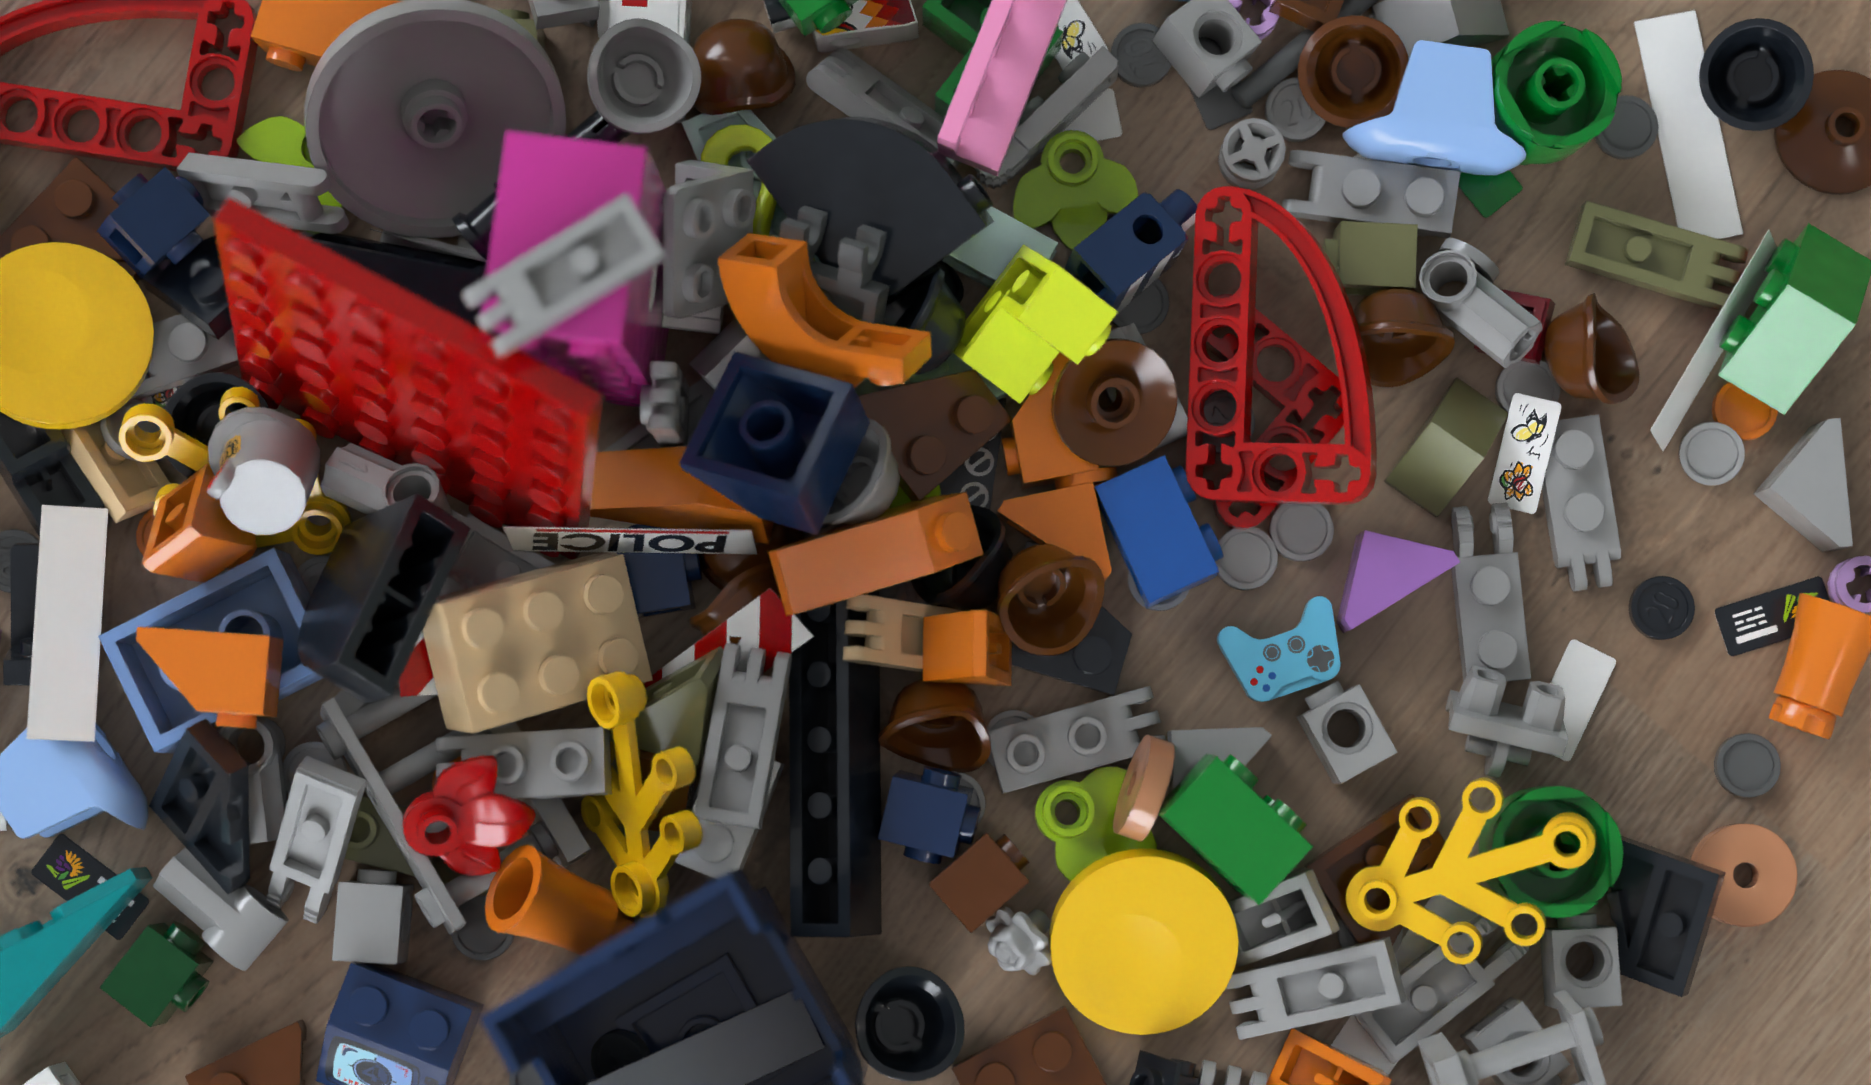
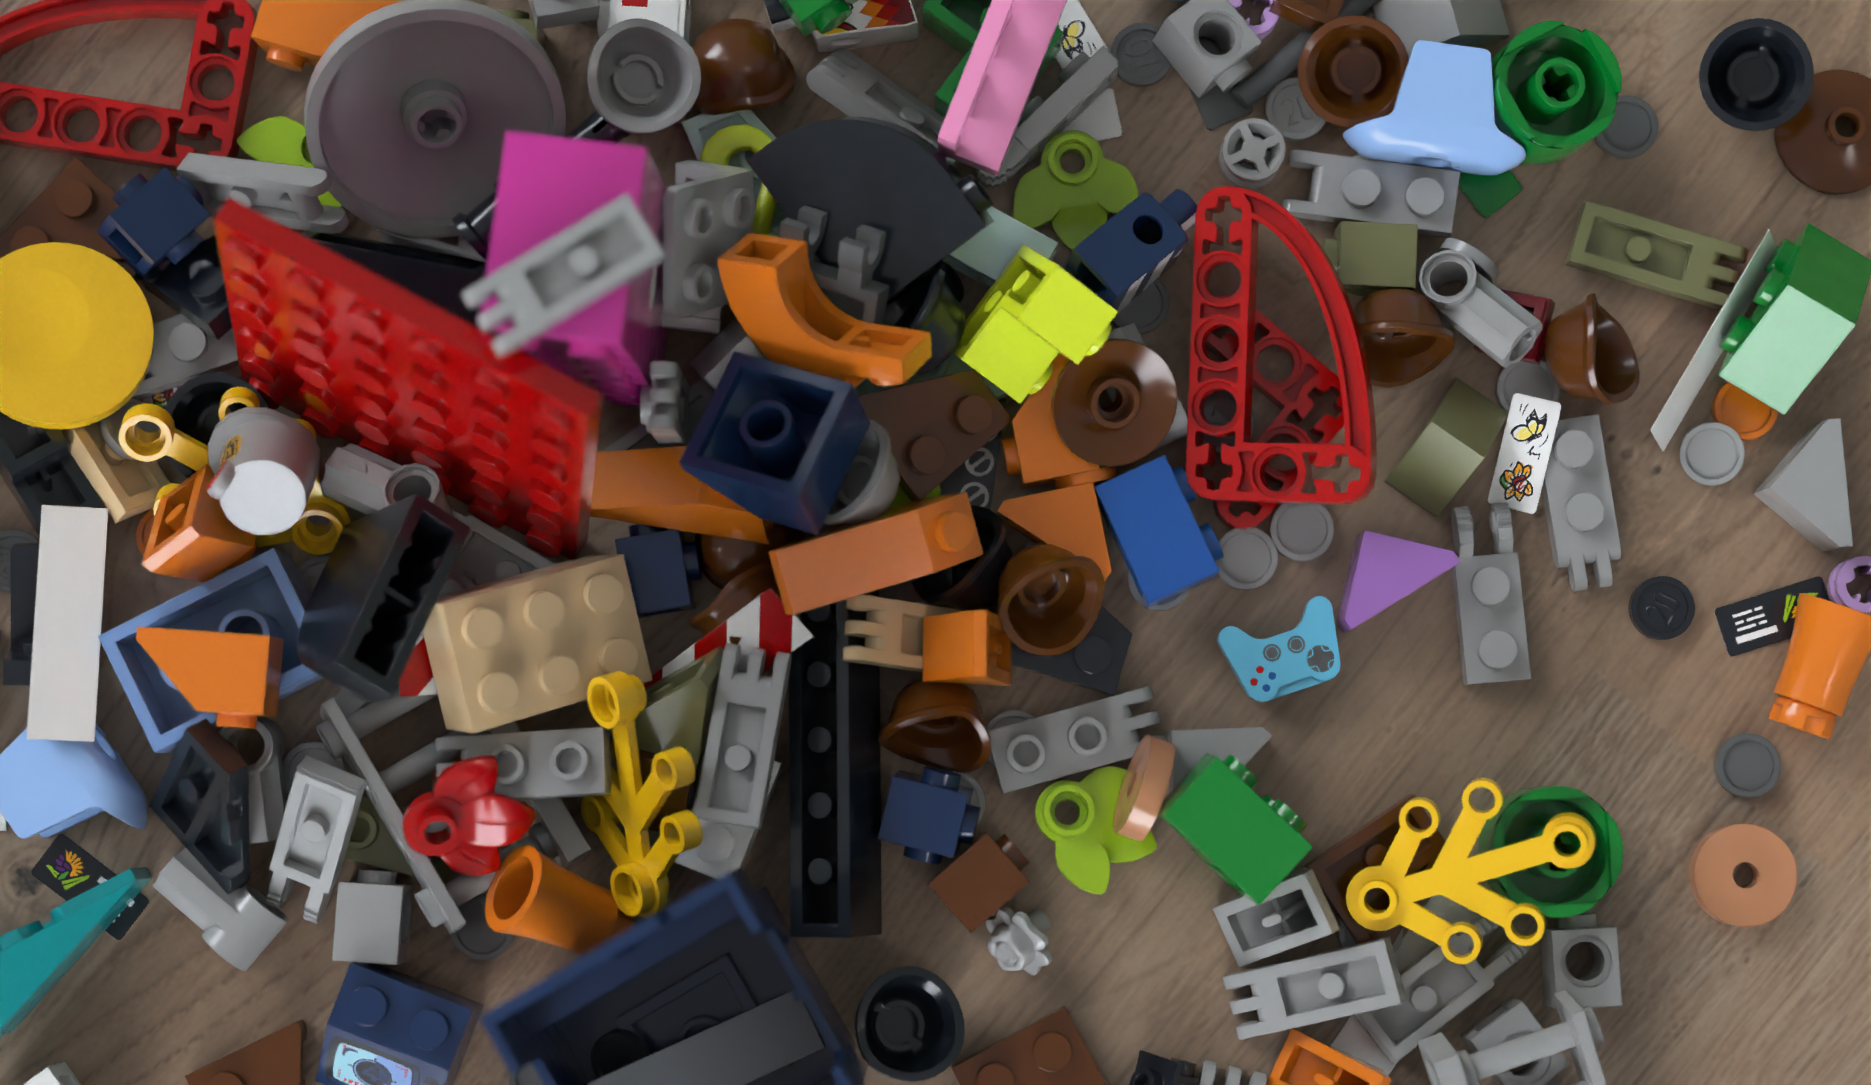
dark green brick [99,921,214,1027] -> none
sticker [503,527,757,554] -> none
yellow piece [1049,848,1238,1035] -> none
light grey brick [1296,680,1398,784] -> none
light grey hips [1445,665,1568,778] -> none
white sticker [1550,639,1616,761] -> none
black wing [1607,836,1726,997] -> none
white sticker [1634,10,1743,239] -> none

